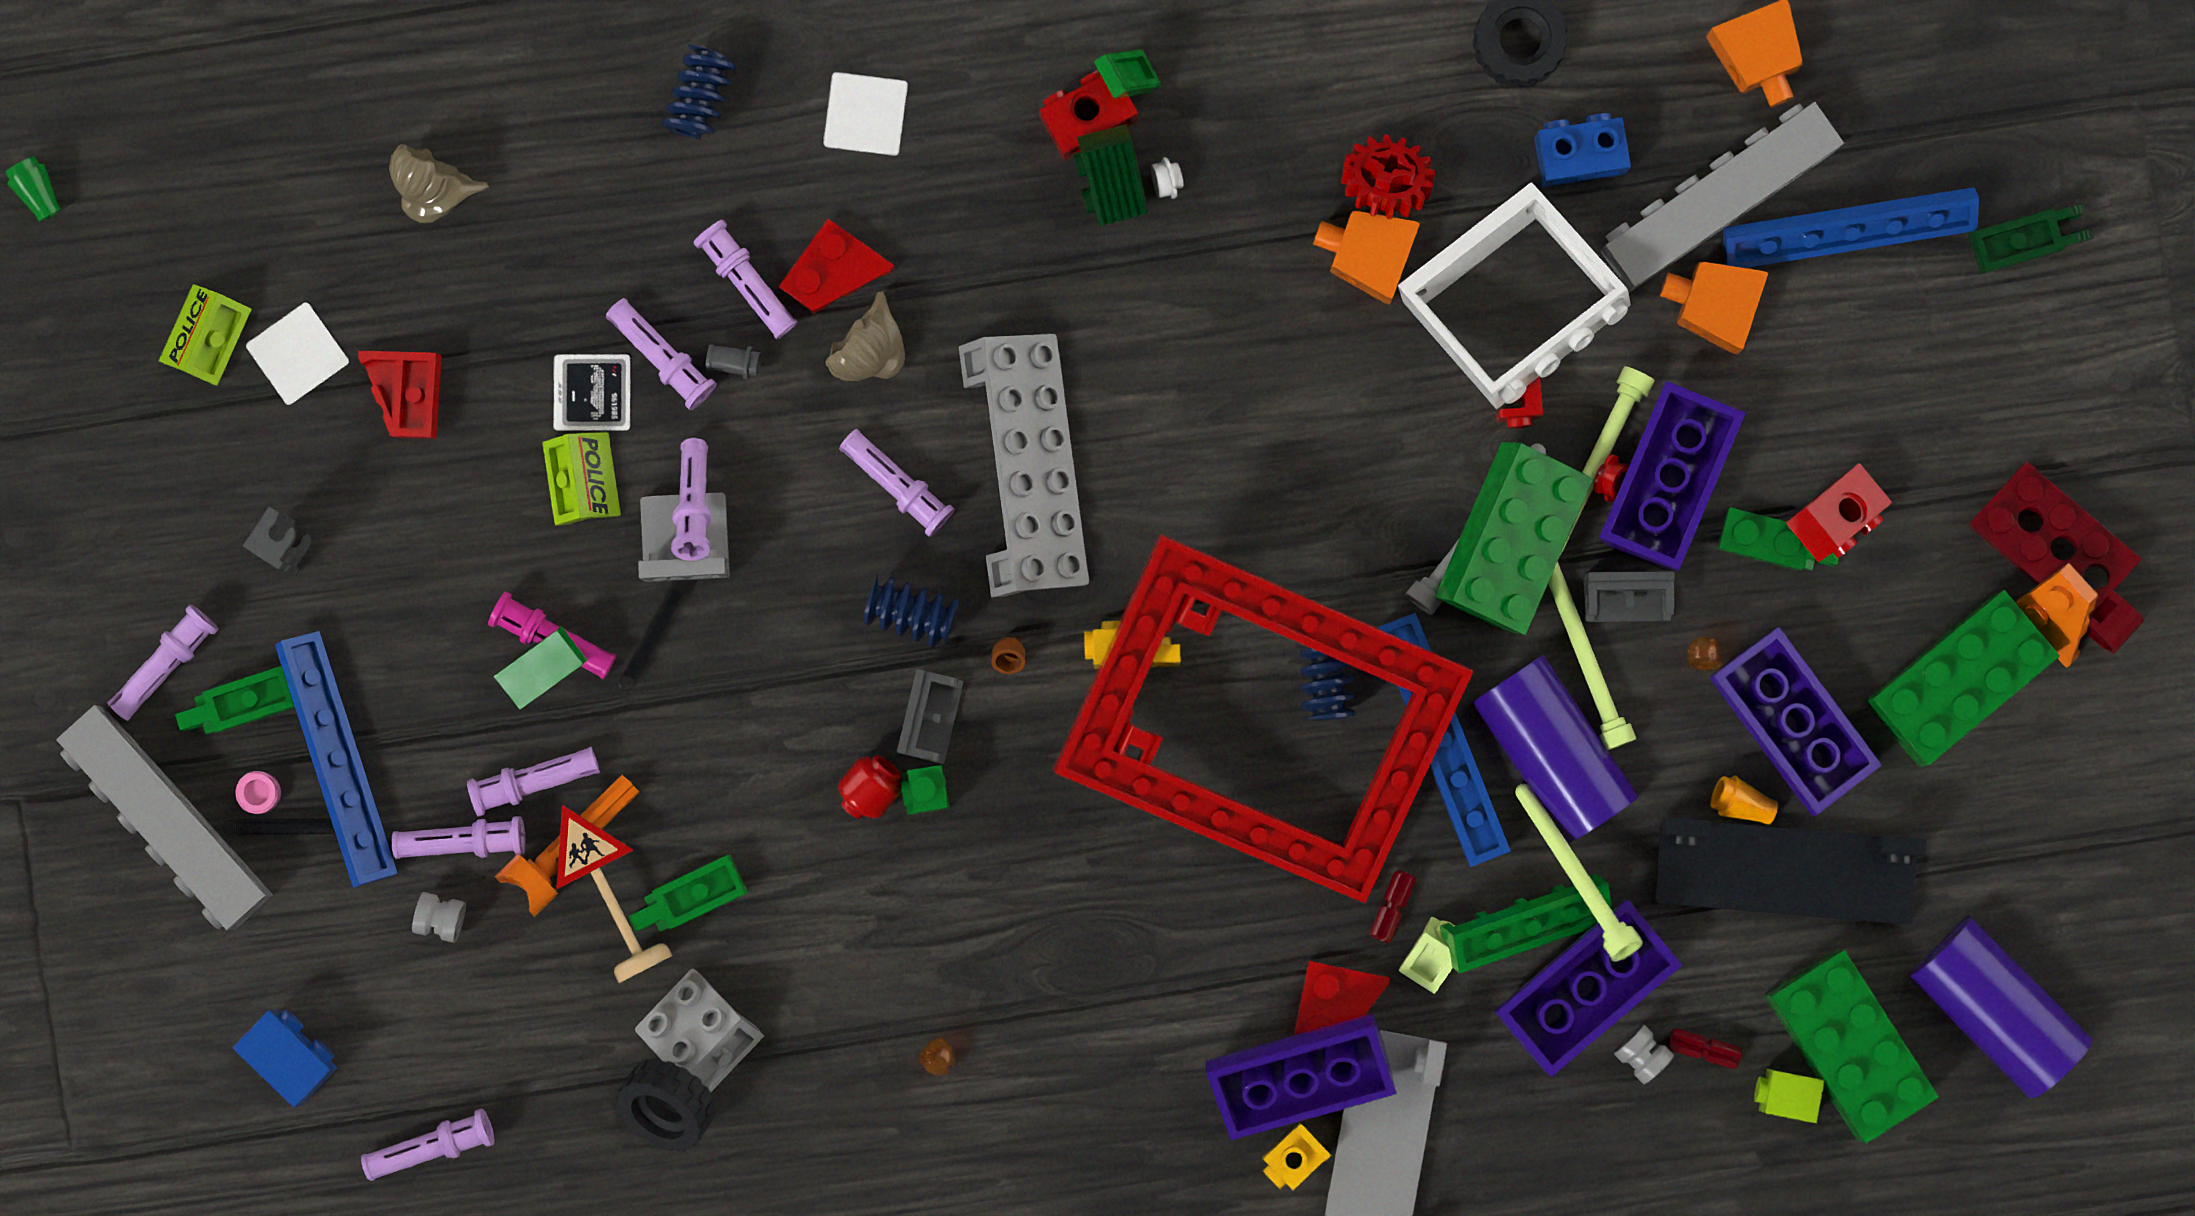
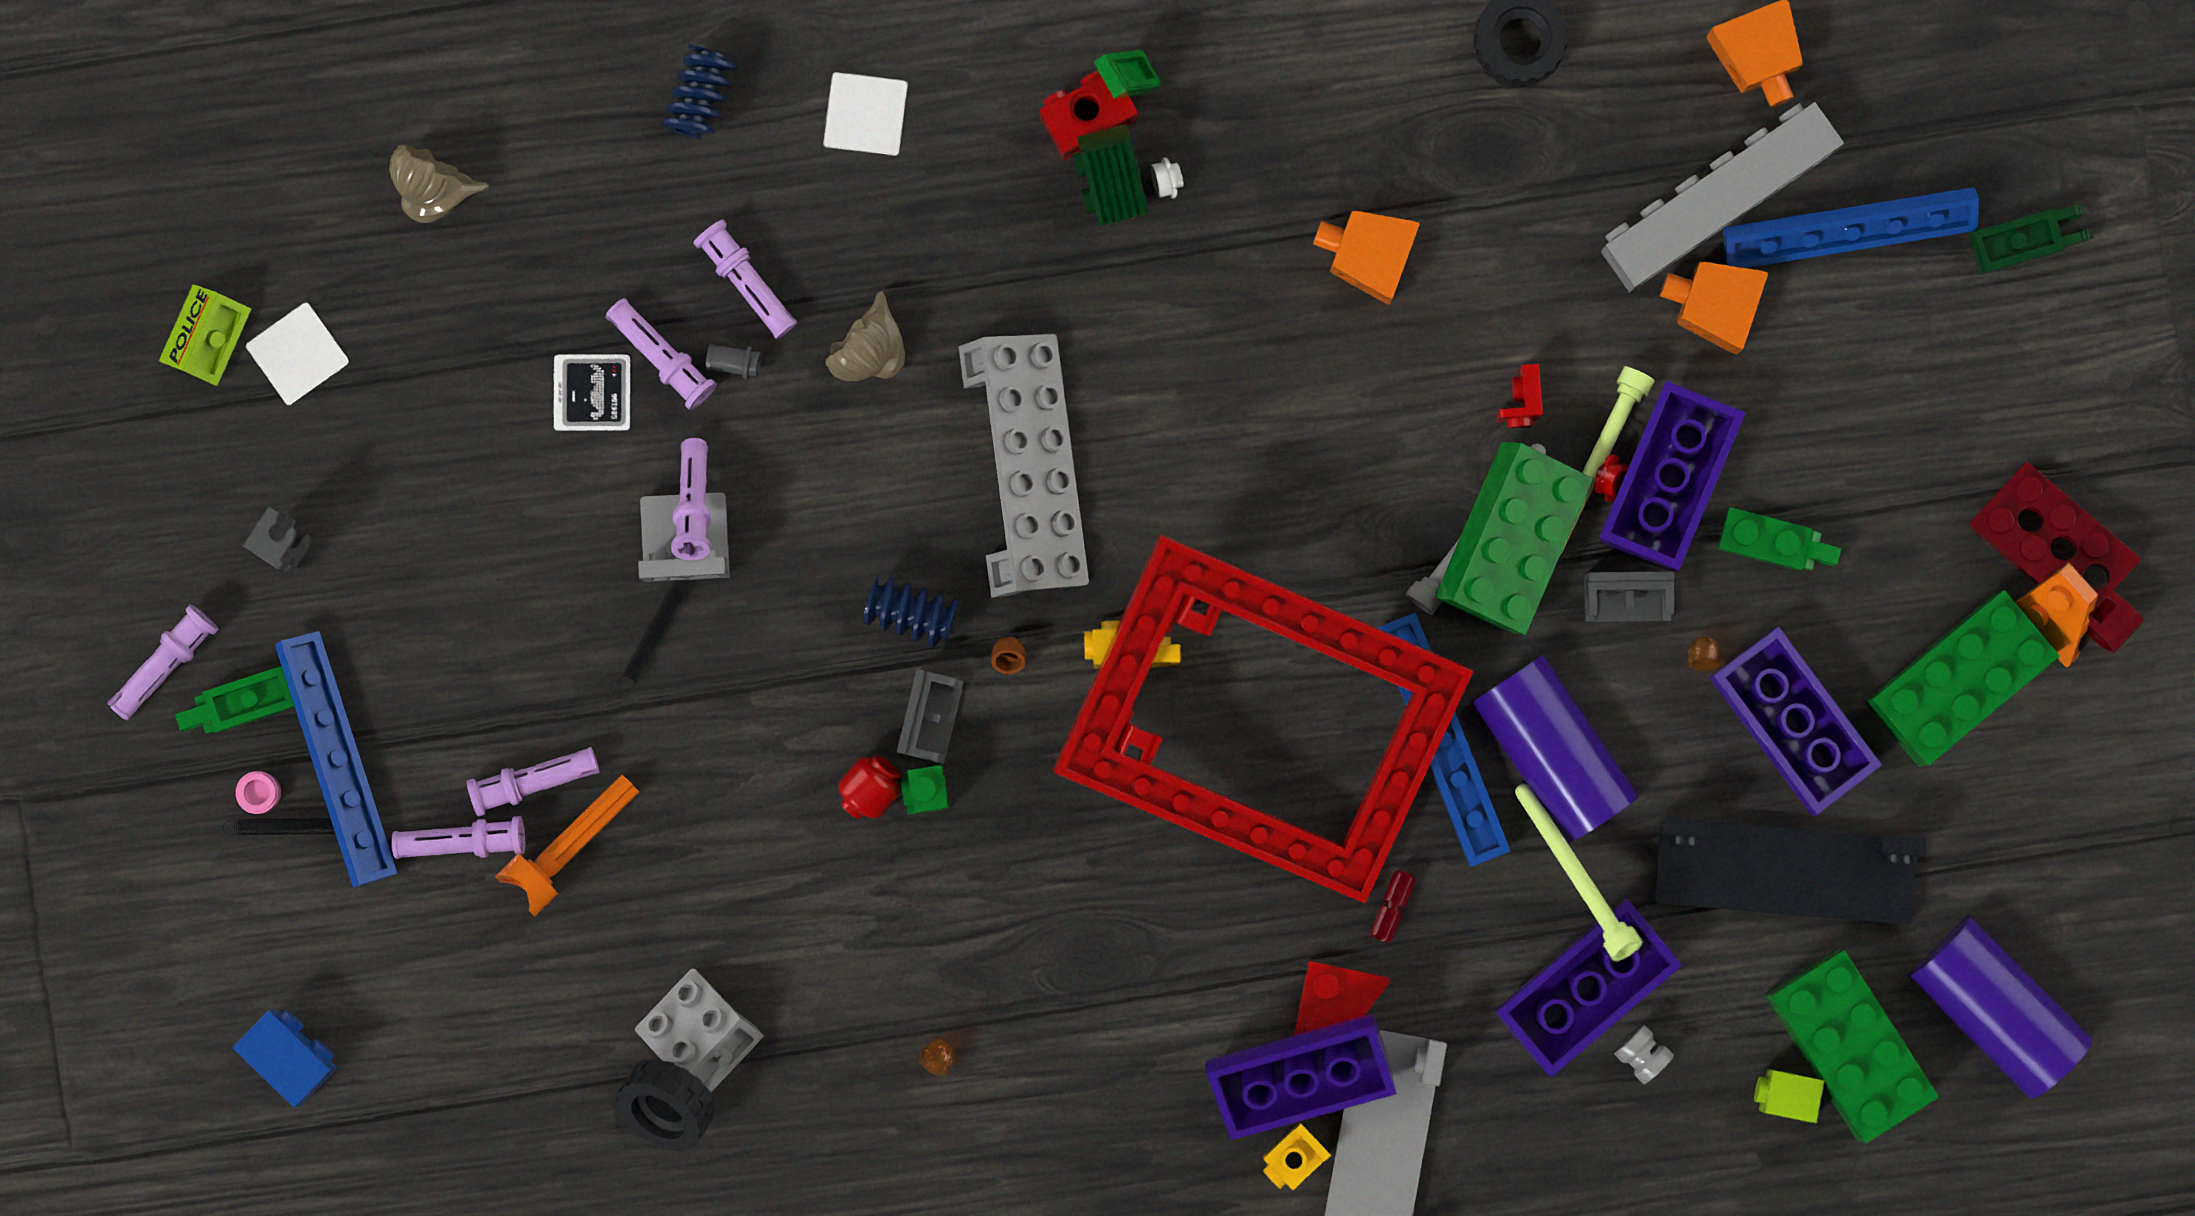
green cone [5,156,61,222] -> none
light grey brick [56,705,274,930] -> none
red wing [358,351,442,439] -> none
lavender pin [361,1108,495,1181] -> none
light grey wheel [412,892,466,943] -> none
dark pink pin [488,591,617,680] -> none
tile [494,626,588,710] -> none
lime panel [542,432,621,525] -> none
piece [556,805,673,983] -> none
green hinge [628,854,748,932] -> none
red wing [779,219,895,313] -> none
lavender pin [839,429,955,537] -> none
dark blue piece [1300,647,1355,720] -> none
red gear [1341,135,1435,219] -> none
white window [1397,182,1631,409] -> none
yellowish green bracket [1399,917,1455,994] -> none
green hinge [1440,873,1612,974] -> none
blue brick [1534,113,1631,187] -> none
yellowish green piece [1548,561,1637,751] -> none
dark red piece [1668,1028,1742,1069] -> none
light orange cone [1711,776,1778,825] -> none
red brick [1786,463,1892,562] -> none

